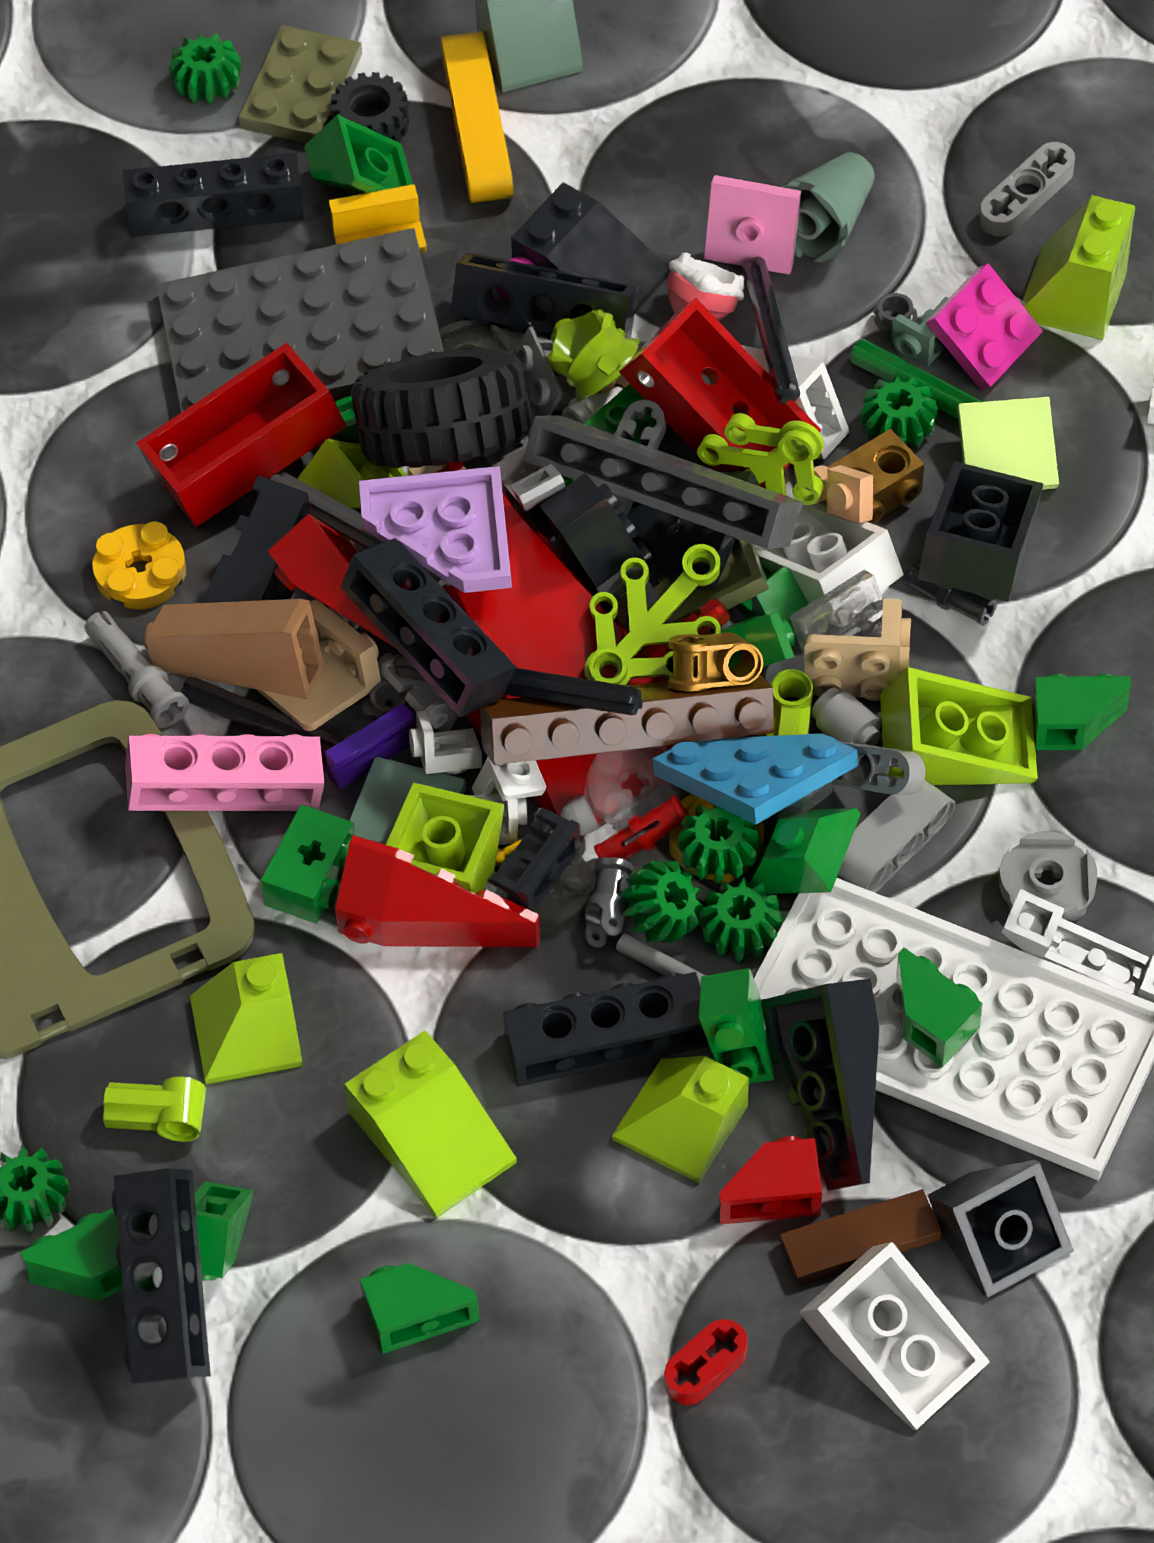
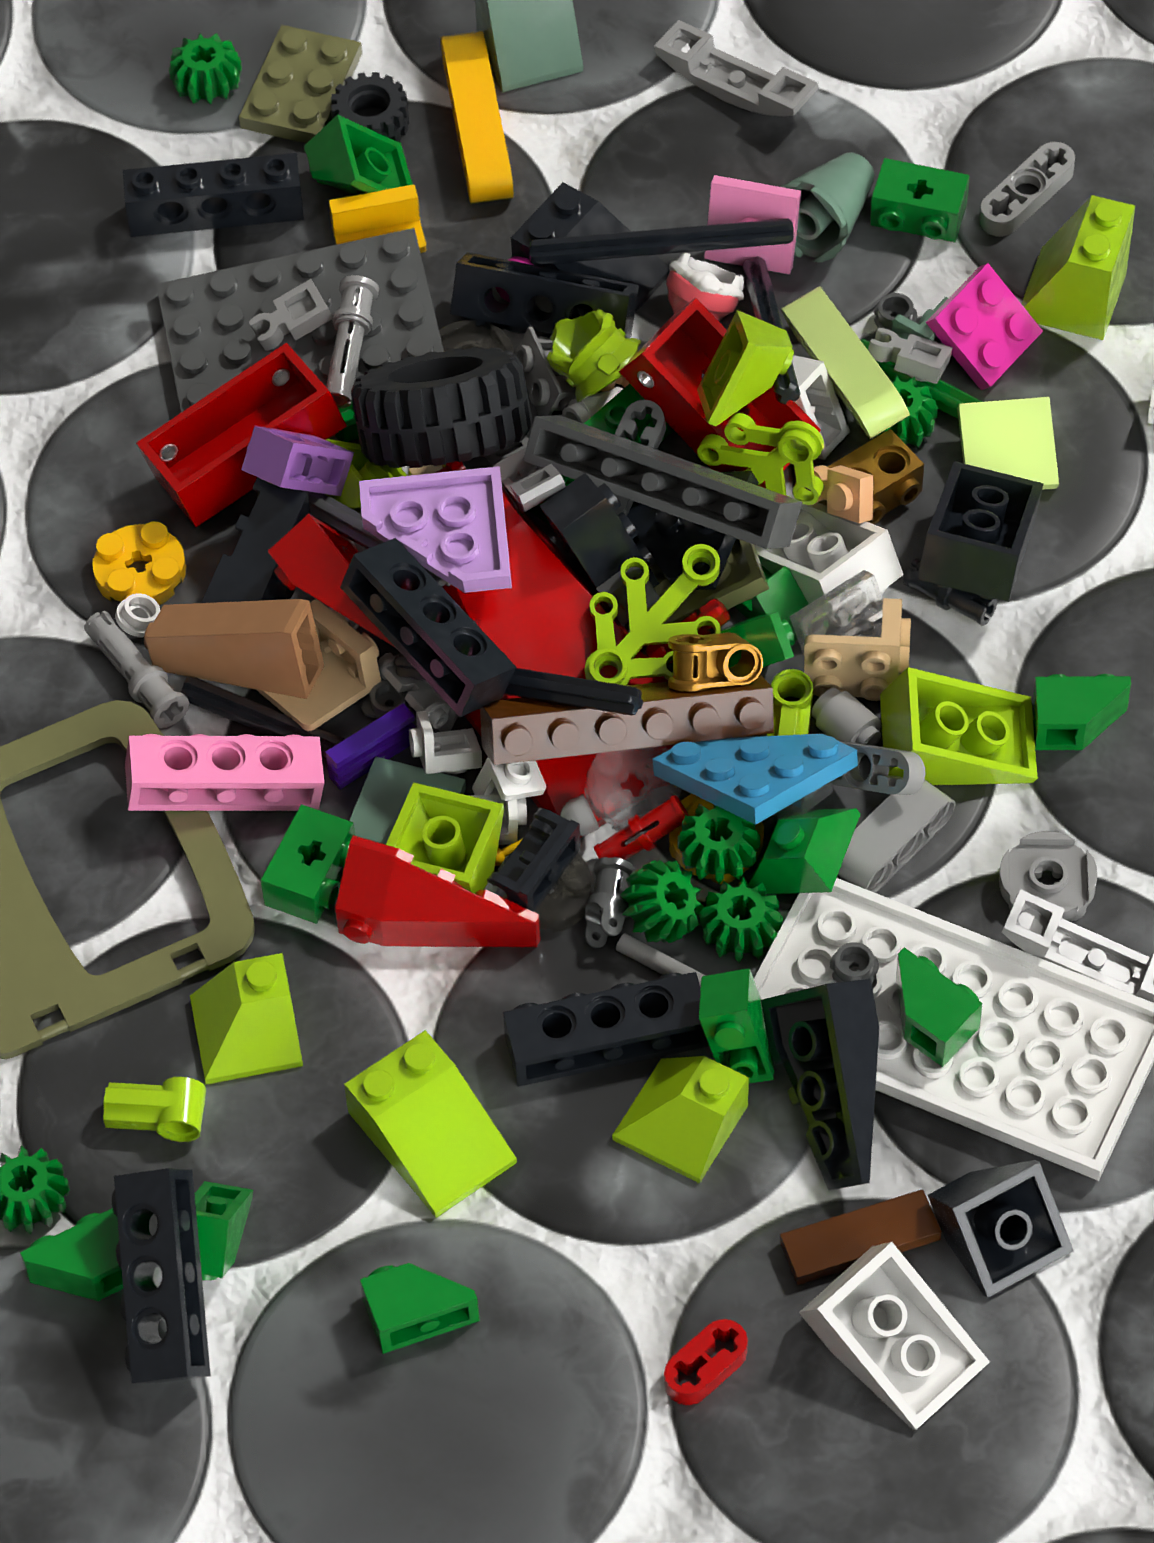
red slope [719,1136,822,1225] -> none
none -> white plate [115,593,160,637]
none -> medium lavender brick [241,426,354,496]
none -> light grey plate [249,279,333,351]
none -> light grey pin [326,275,379,408]
none -> black axle [529,219,794,265]
none -> light grey slope [654,20,819,116]
none -> lime slope [697,310,794,426]
none -> yellowish green beam [781,286,910,439]
none -> dark grey plate [830,942,879,983]
none -> light grey plate [868,328,952,384]
none -> green brick [870,158,970,242]

